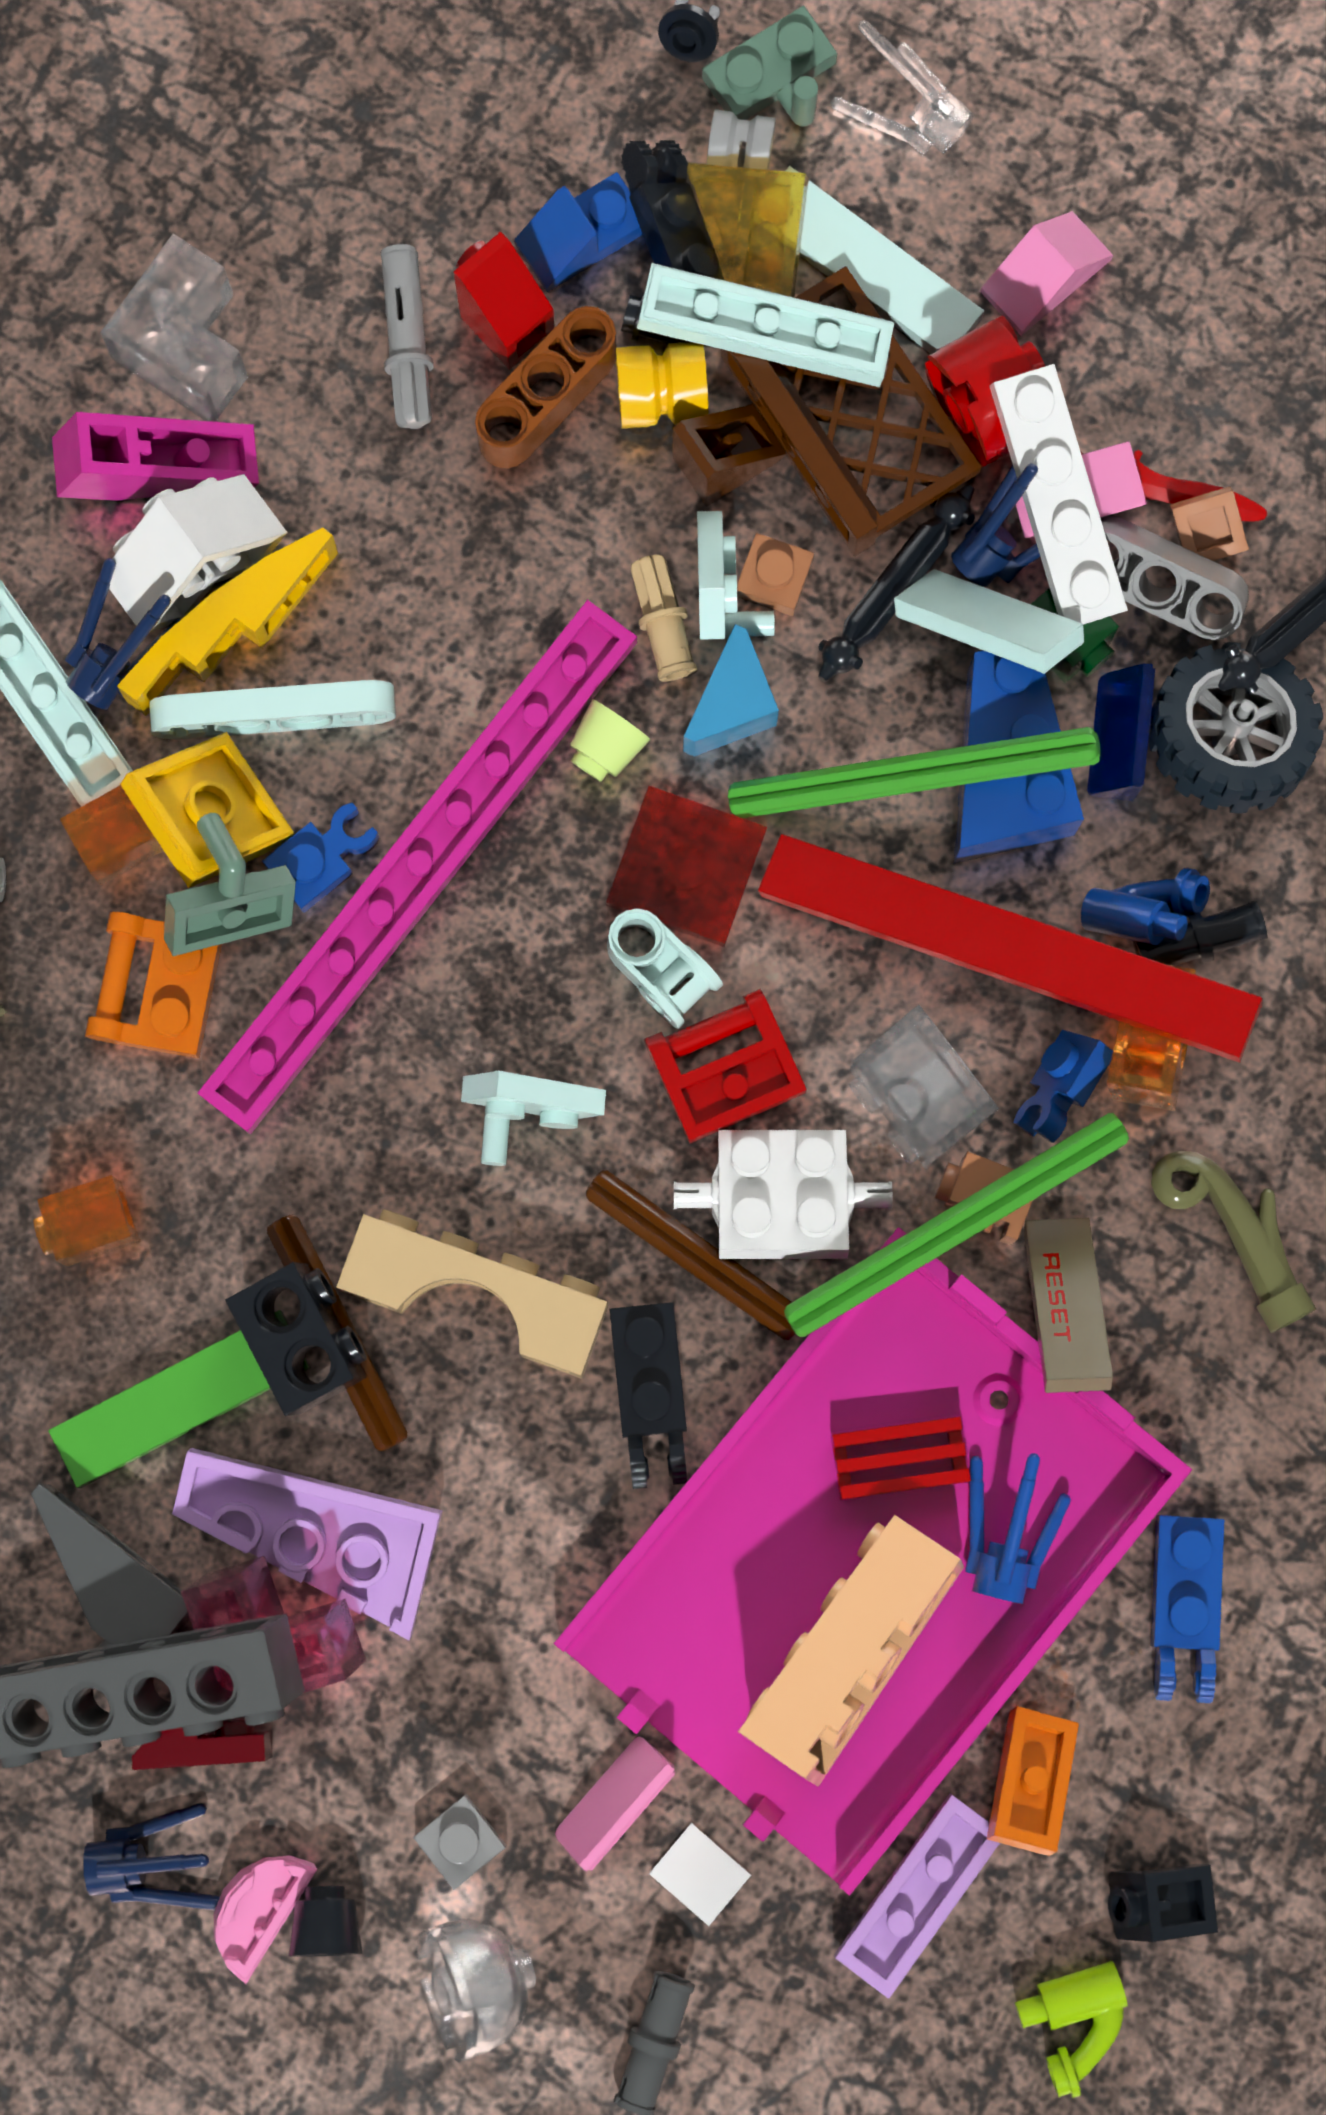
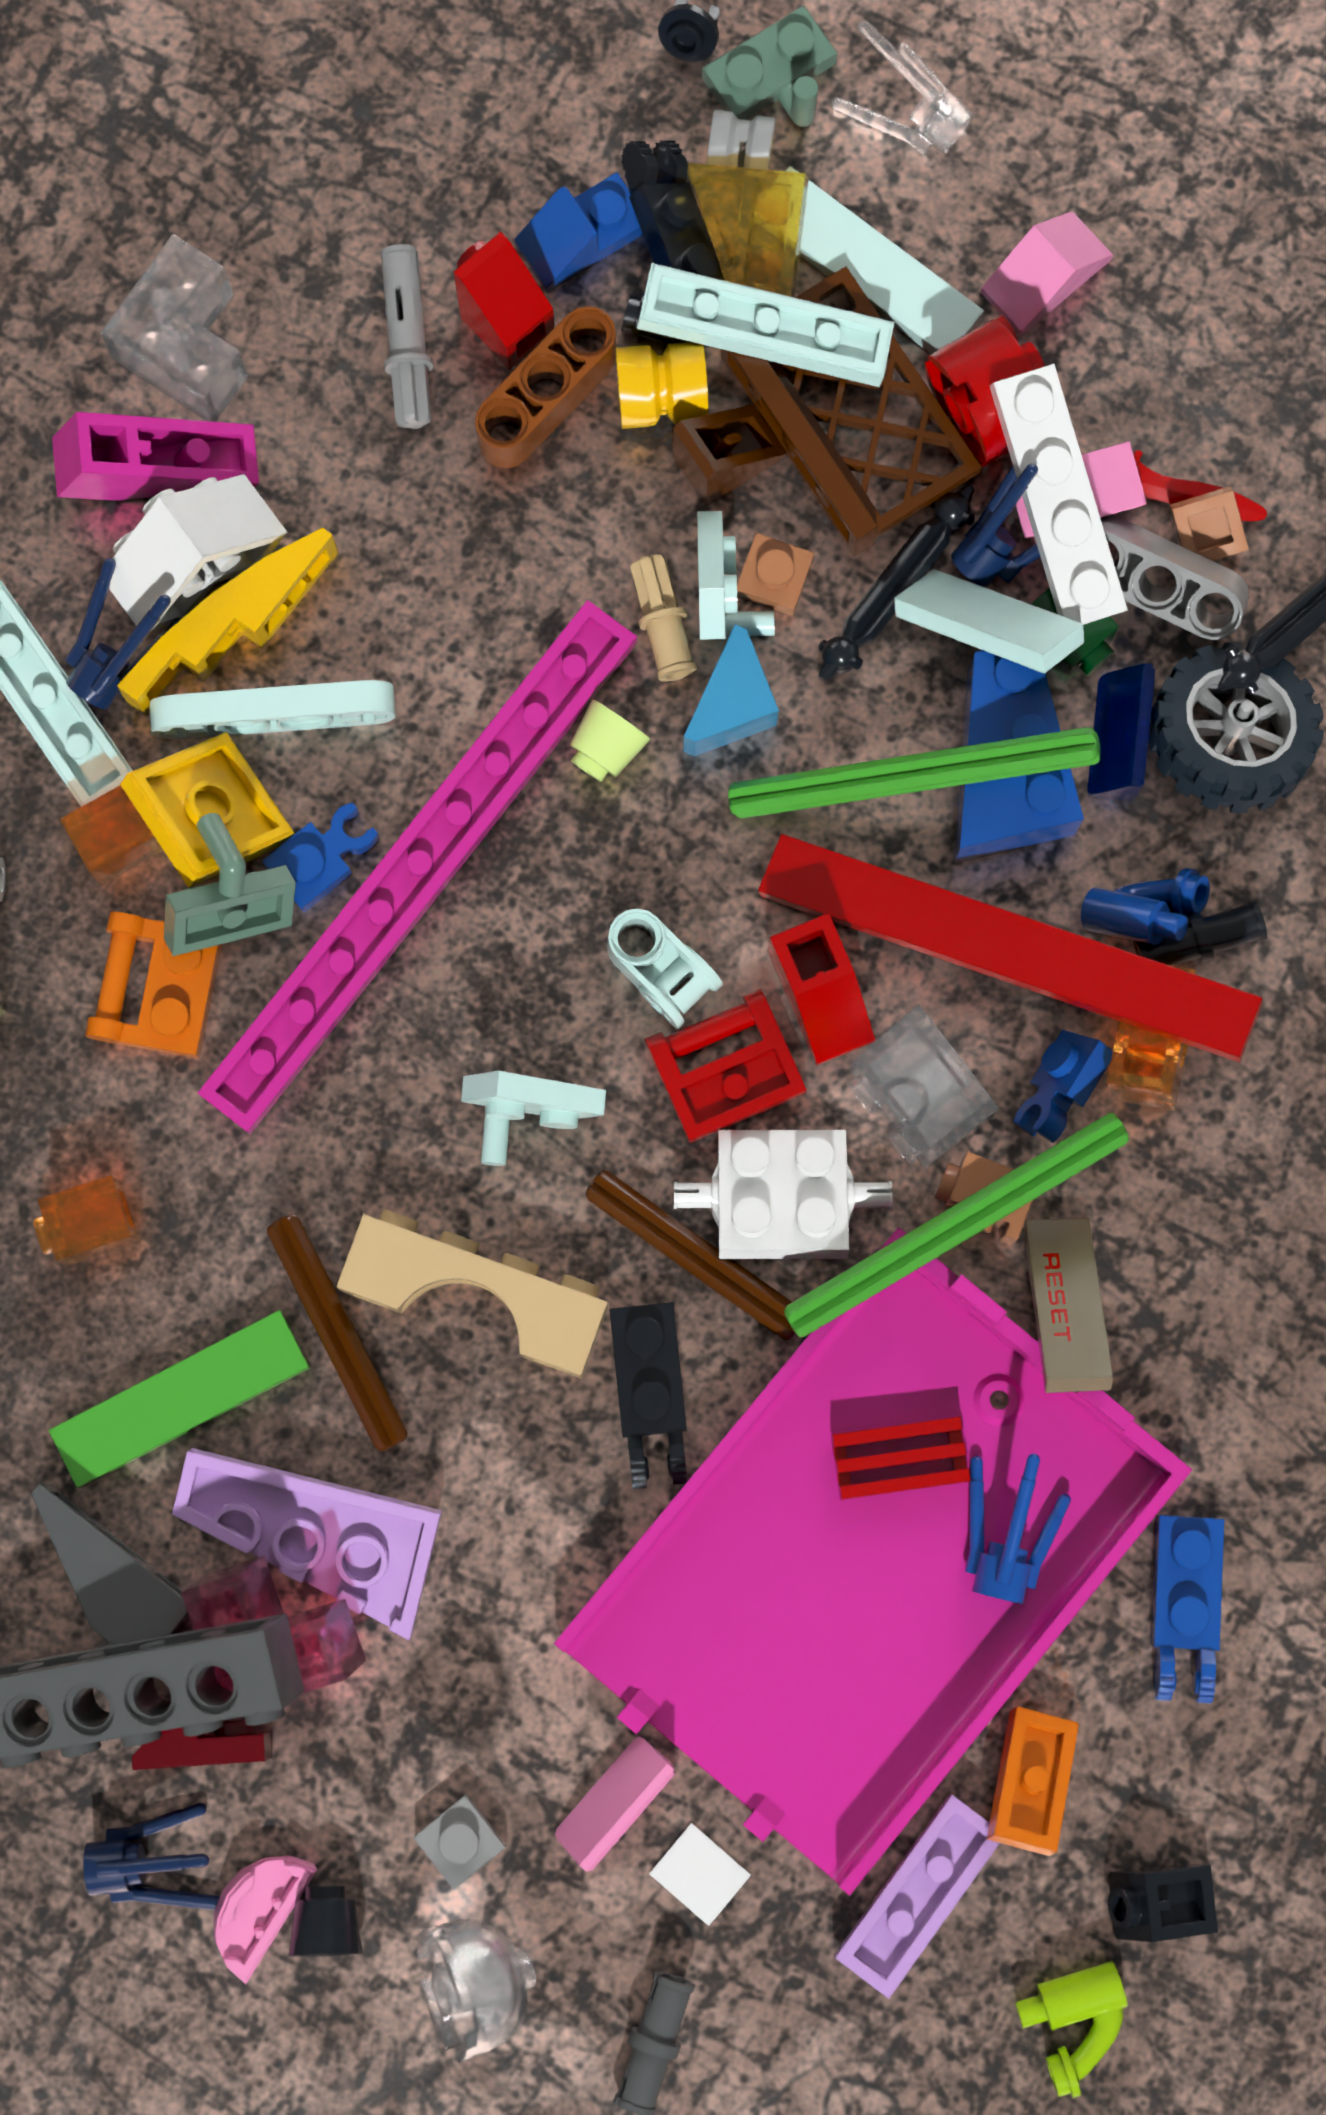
black brick [225,1262,367,1416] -> none
clear red tile [606,786,767,948] -> none
light nougat wedge [738,1515,964,1787] -> none
olive plant [1151,1151,1316,1333] -> none
none -> red slope [767,913,876,1066]

